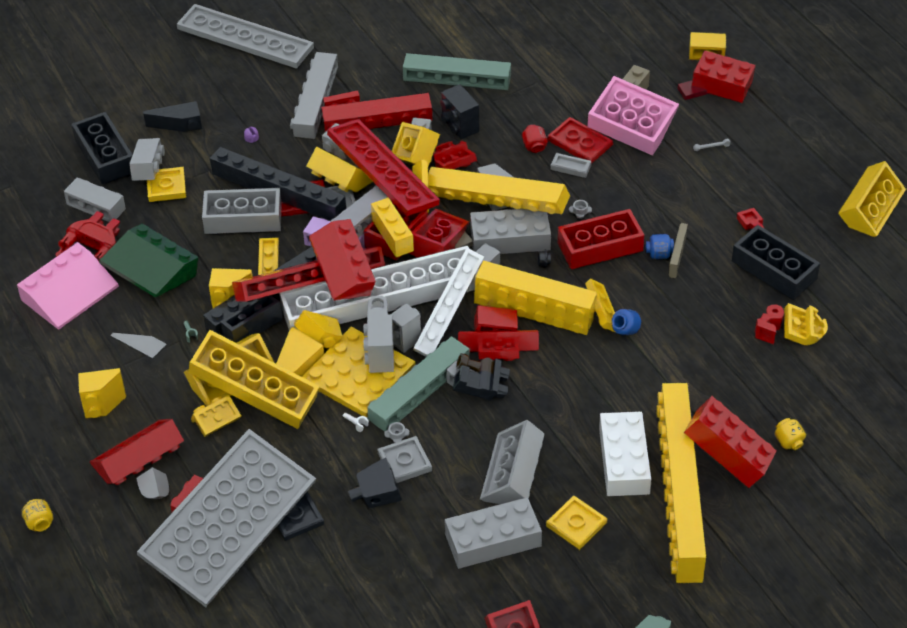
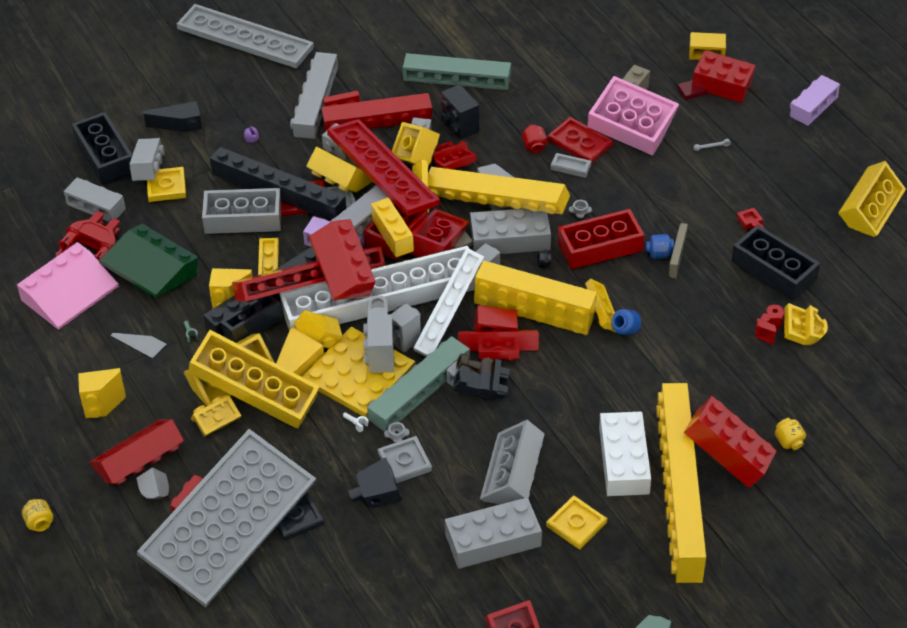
none -> lavender brick [790,75,840,125]

